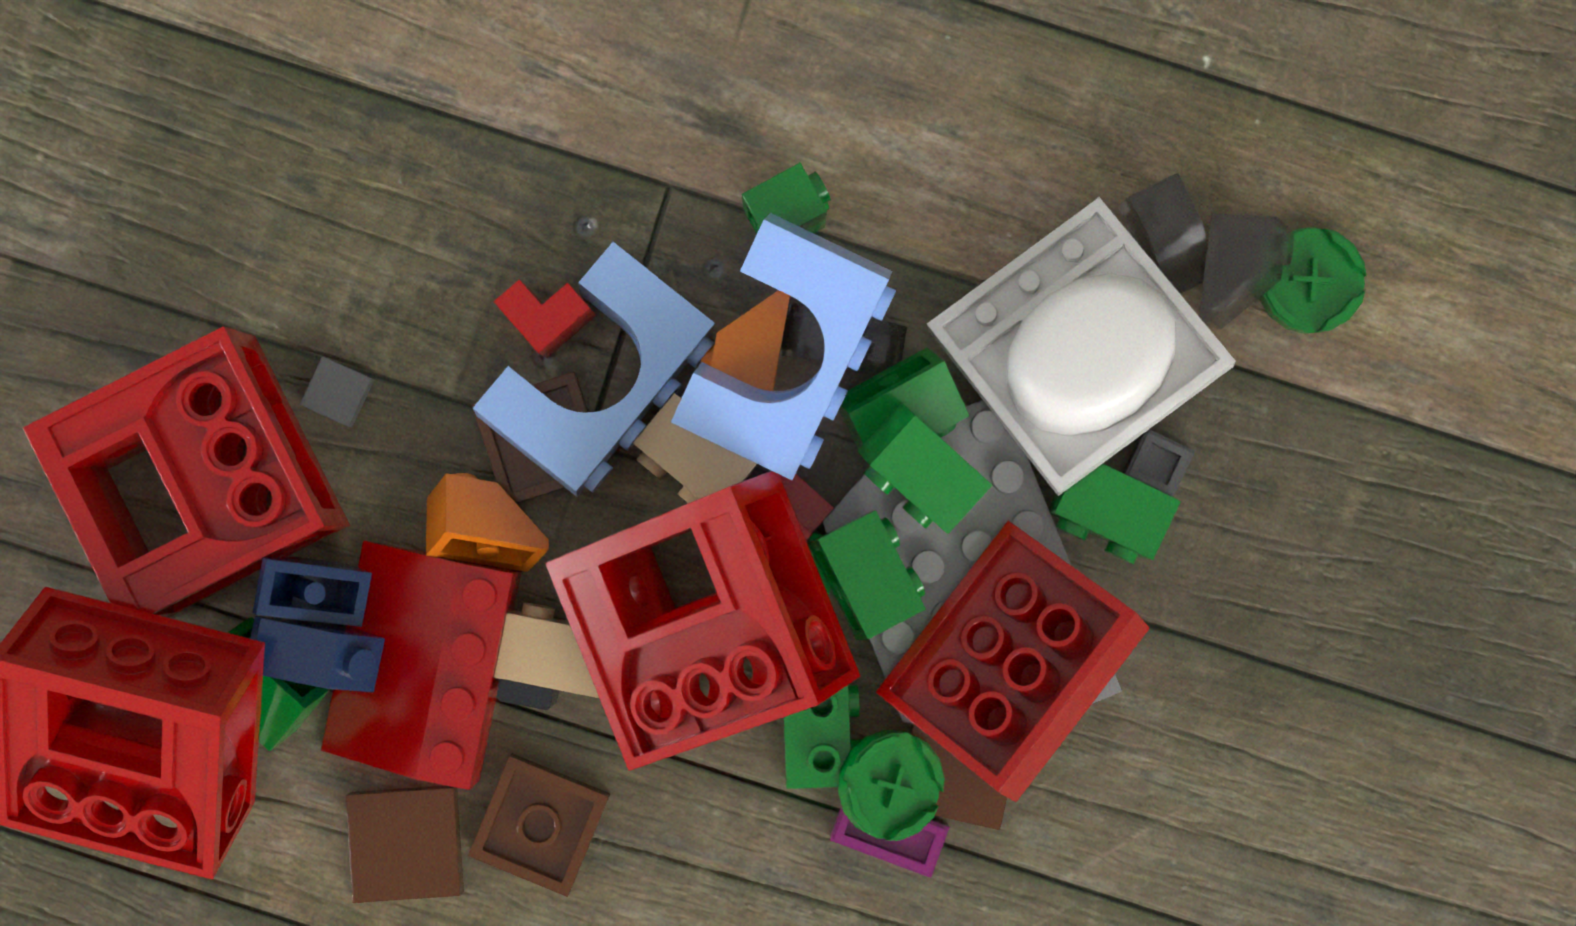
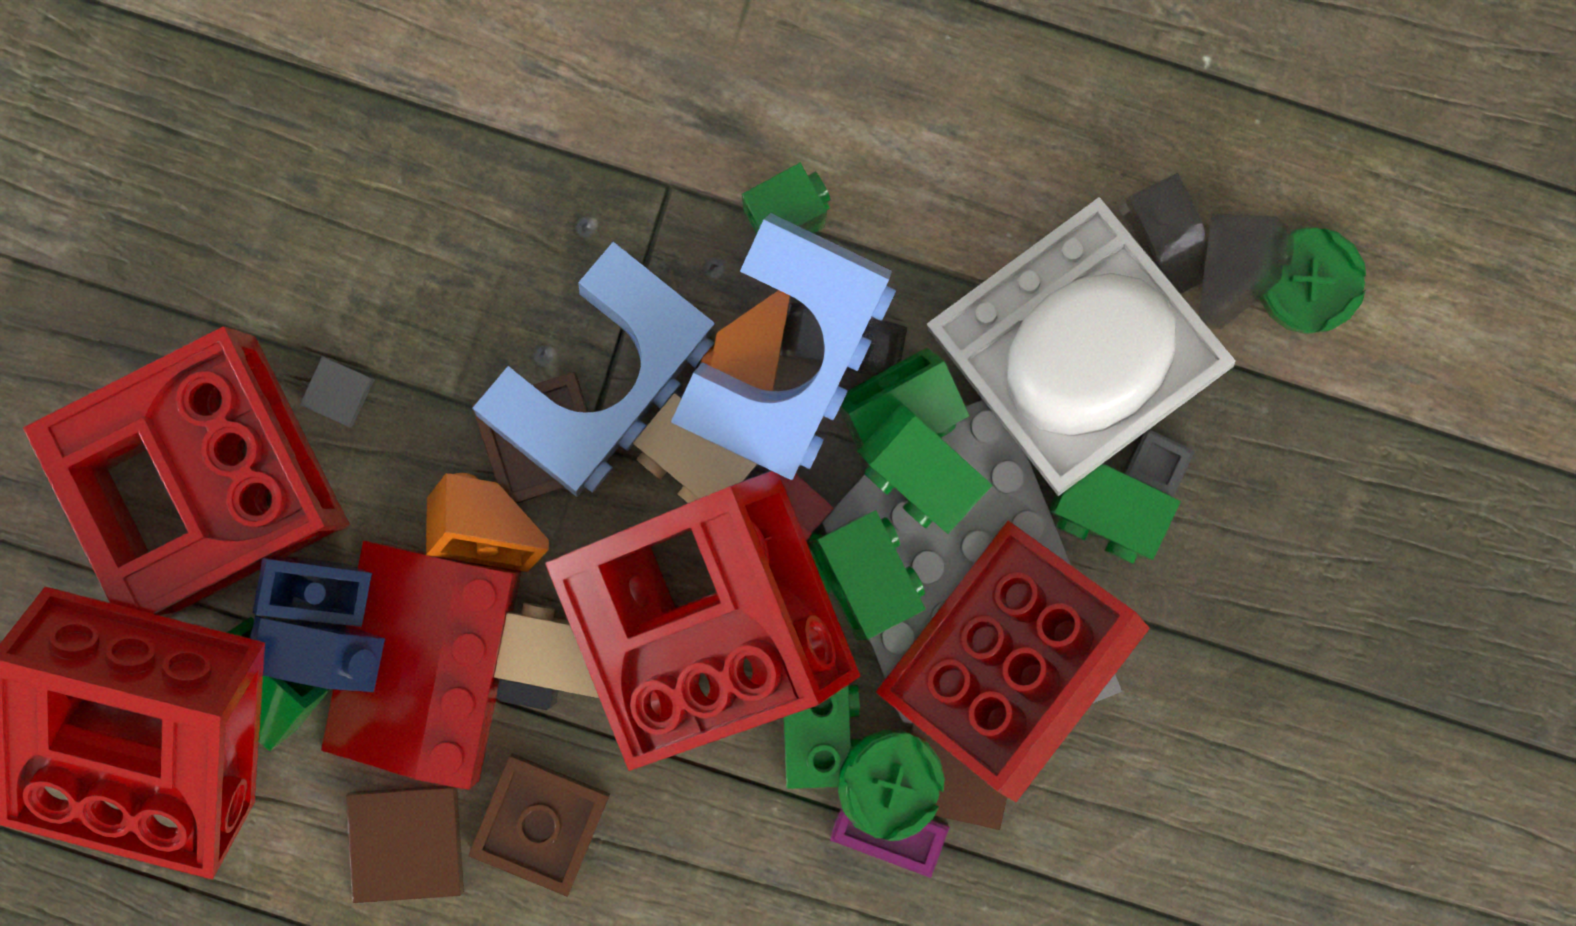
red piece [493,279,597,358] -> none

